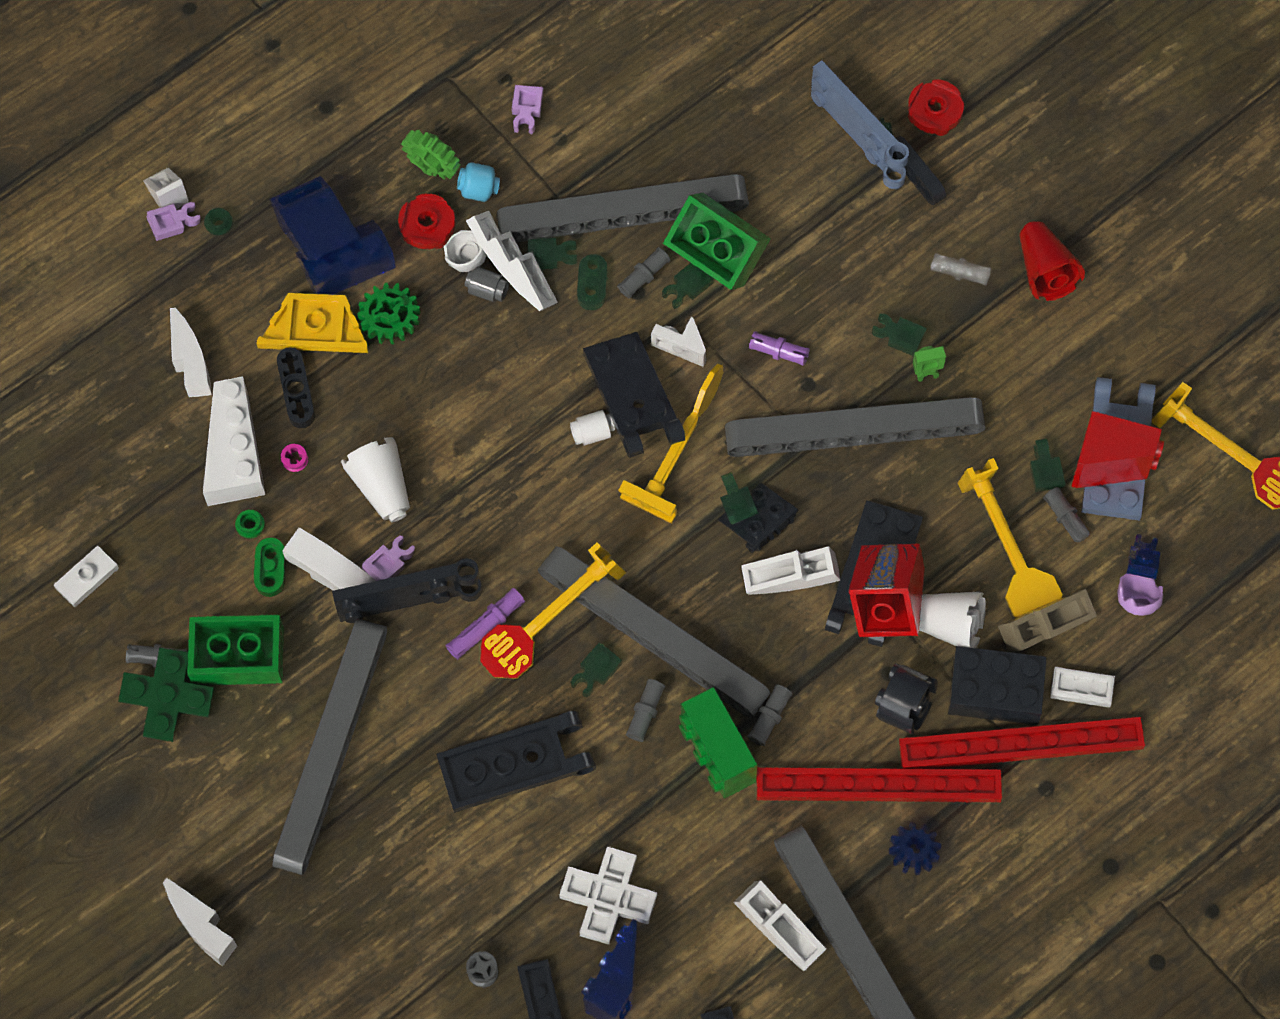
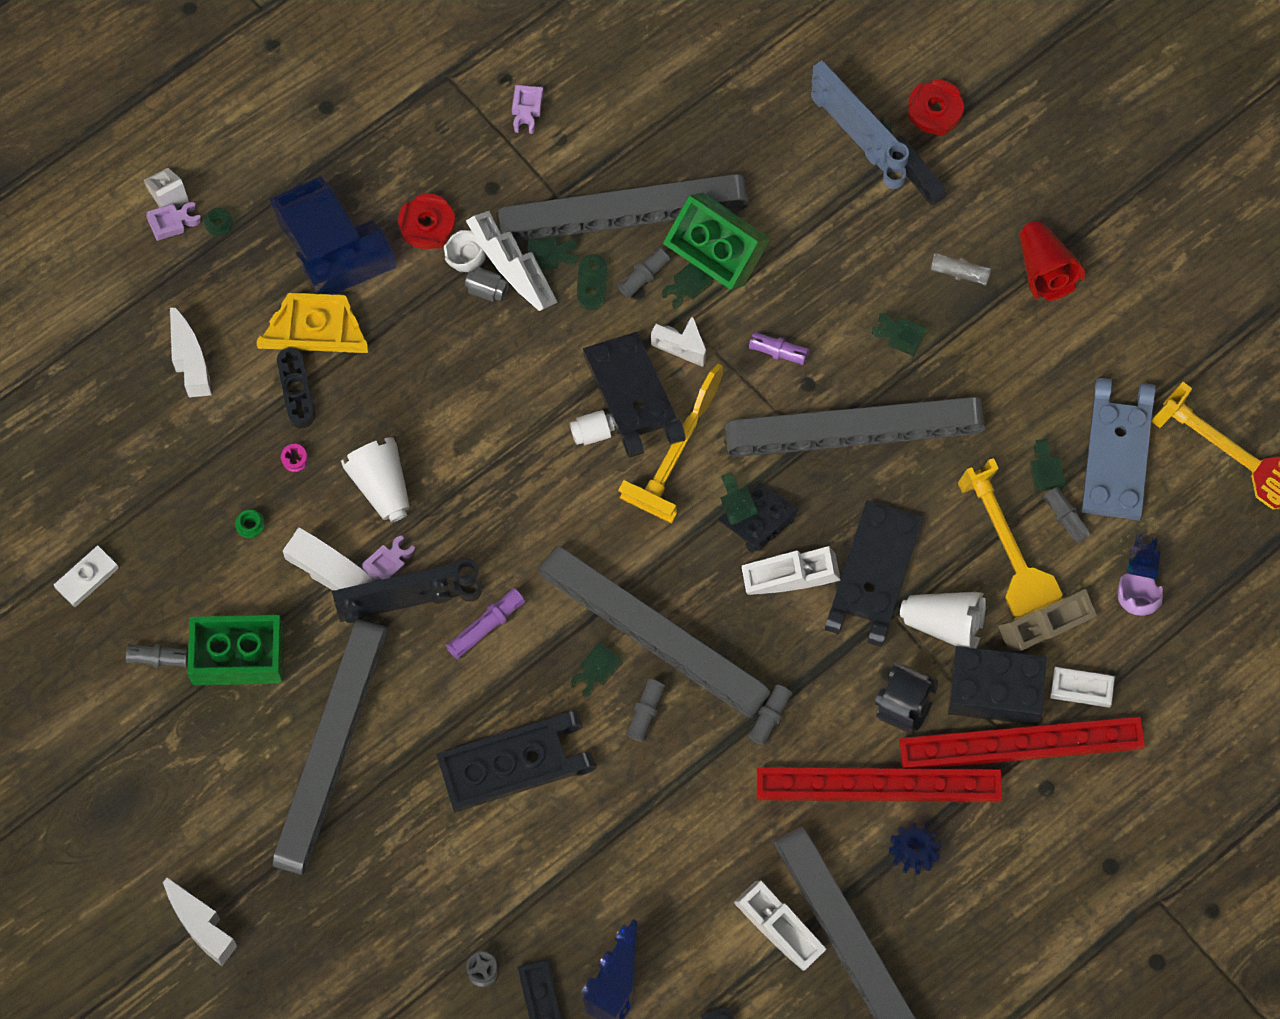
dark green plate [118,648,214,742] -> none
white wedge [203,376,265,506] -> none
green plate [254,538,286,597] -> none
green gear [357,283,421,344] -> none
bright green gear [401,130,460,179] -> none
medium azure head [457,162,500,202] -> none
yellow piece [480,543,626,679] -> none
white plate [559,847,657,945] -> none
green brick [679,687,757,799] -> none
red slope [849,544,925,637] -> none
bright green plate [913,346,946,382] -> none
red slope [1071,411,1165,488] -> none

